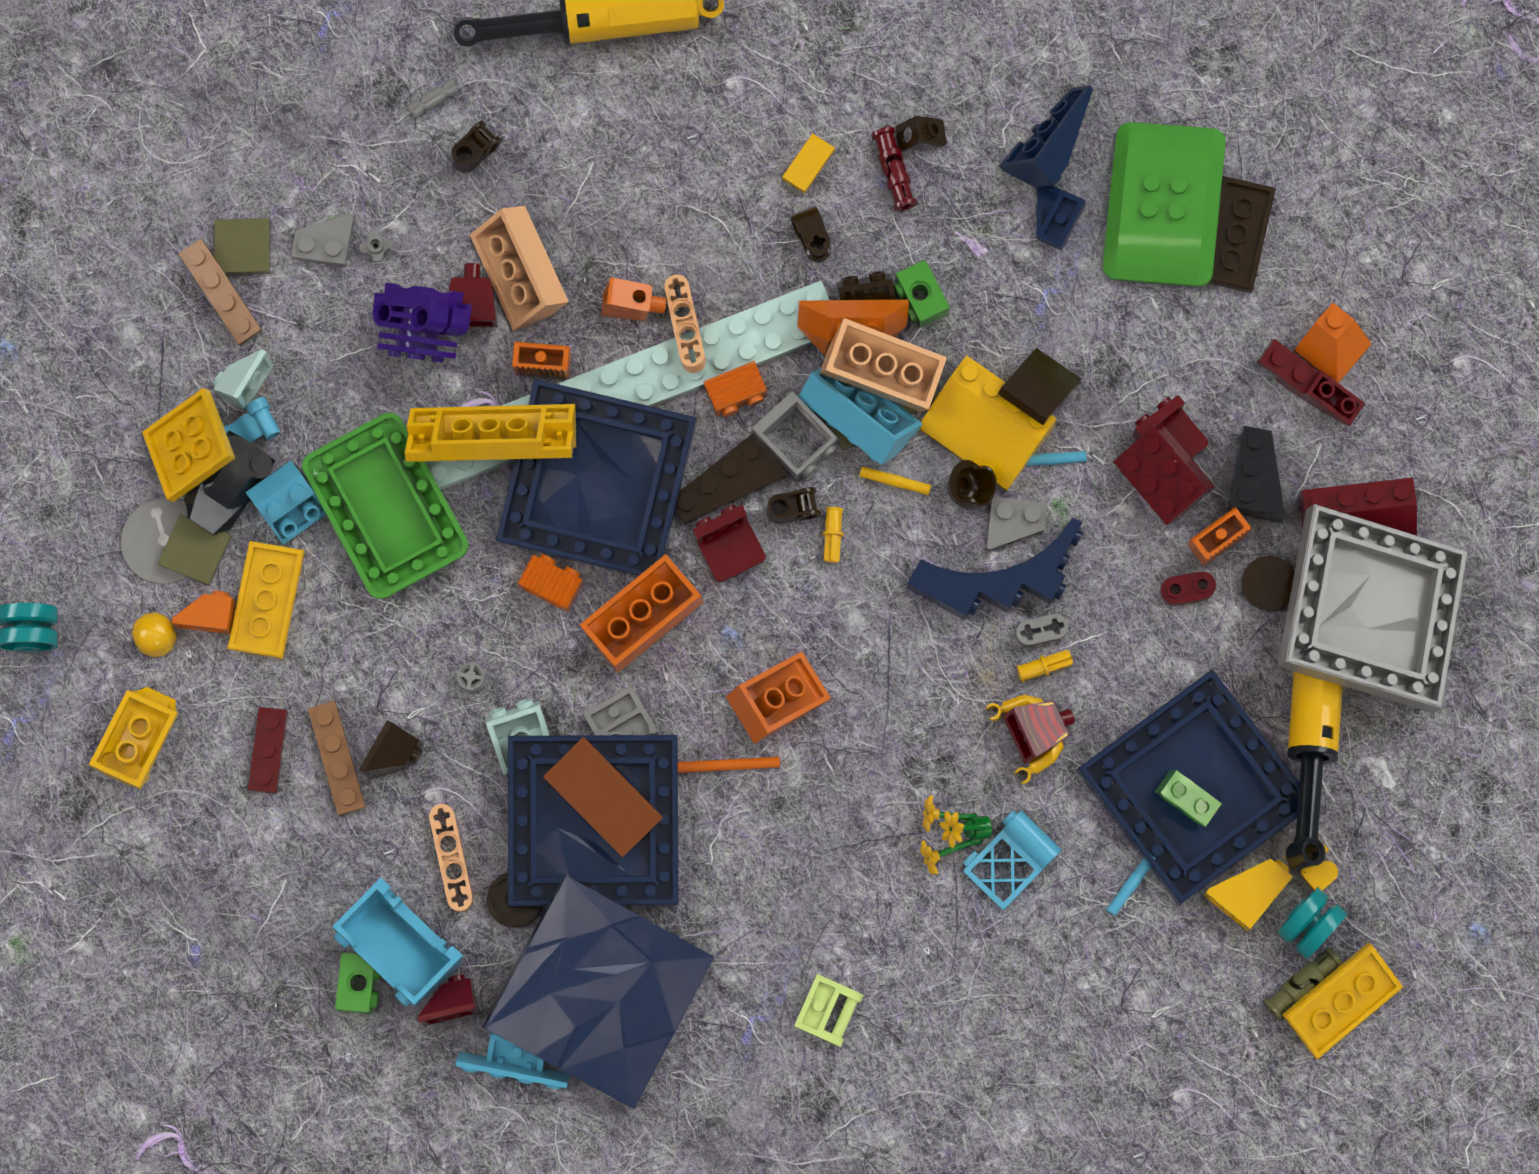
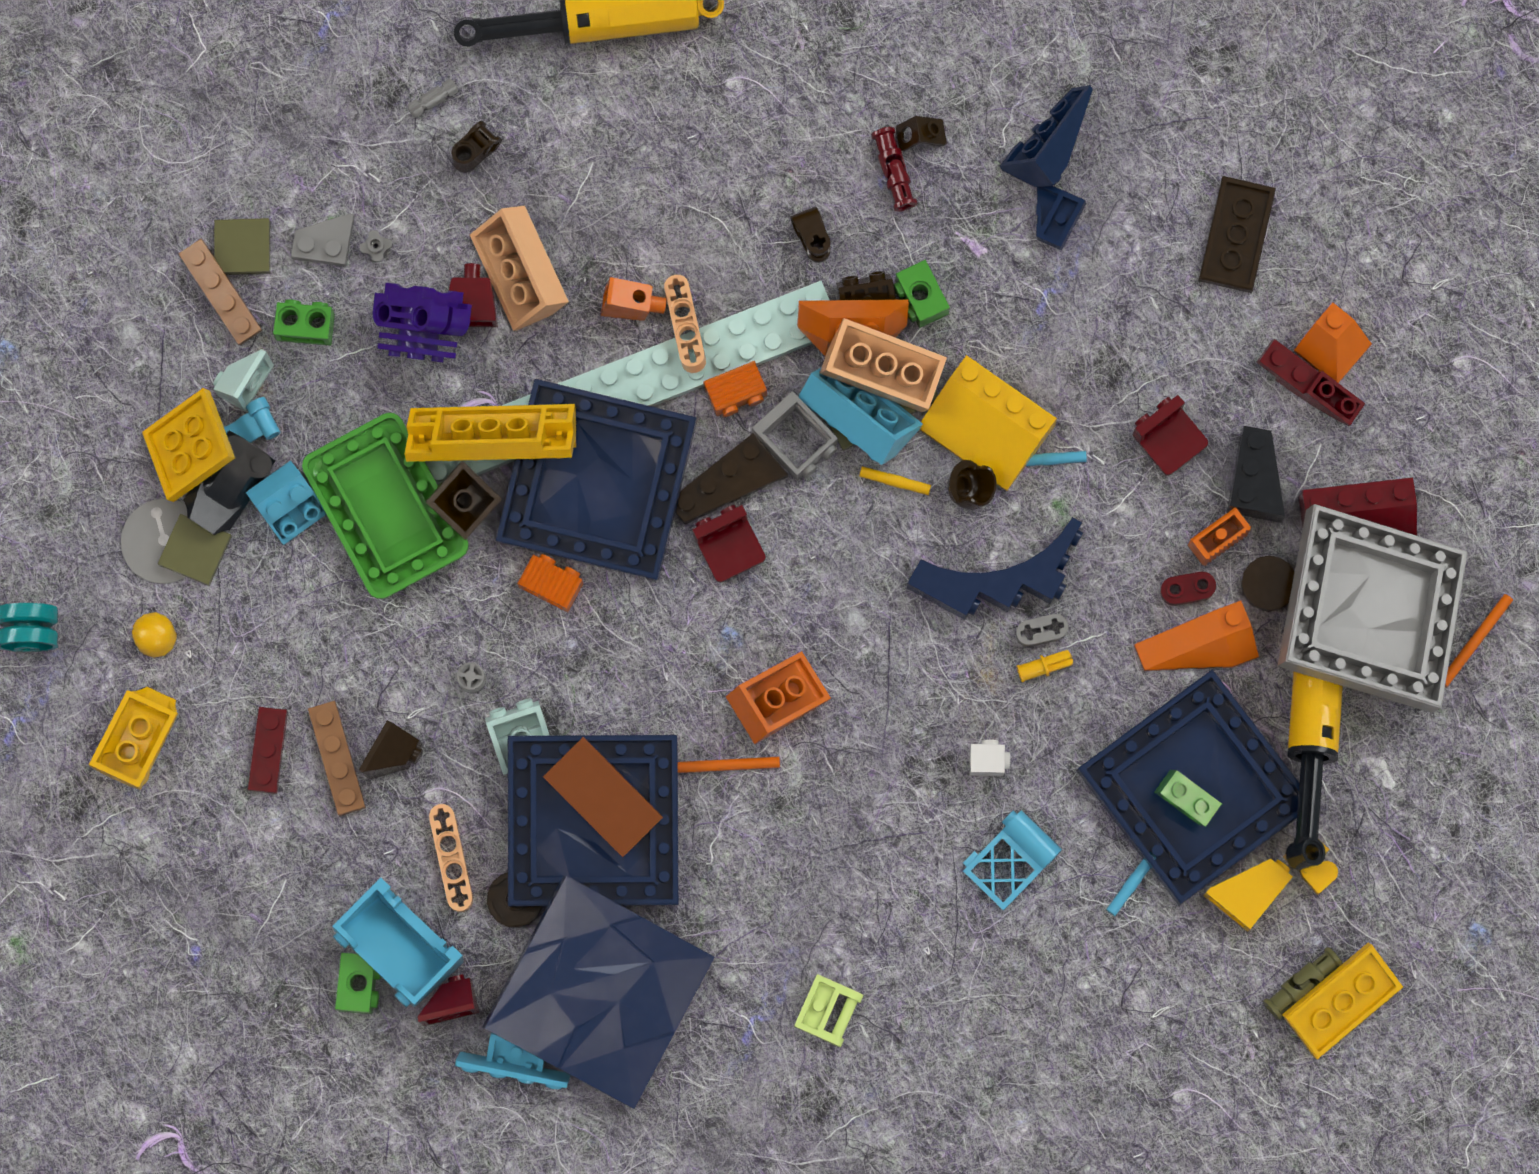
orange slope [172,591,236,634] -> none
yellow tile [227,541,305,659] -> none
orange brick [512,342,571,380] -> none
orange slope [579,554,703,673] -> none
light grey wing [583,686,659,735] -> none
dark brown piece [766,487,821,524] -> none
yellow tile [782,133,835,194] -> none
yellow axle [822,507,844,563] -> none
plant [920,795,992,875] -> none
light grey wing [986,497,1048,551] -> none
torso [986,694,1075,784] -> none
dark brown tile [998,348,1081,425] -> none
bright green wedge [1103,122,1226,287] -> none
dark red brick [1113,424,1215,525] -> none
teal wheel [1277,887,1348,960] -> none
none -> bright green brick [273,299,335,346]
none -> dark brown slope [425,461,502,540]
none -> white brick [969,740,1010,776]
none -> orange wedge [1134,600,1259,671]
none -> orange bar [1445,594,1513,688]

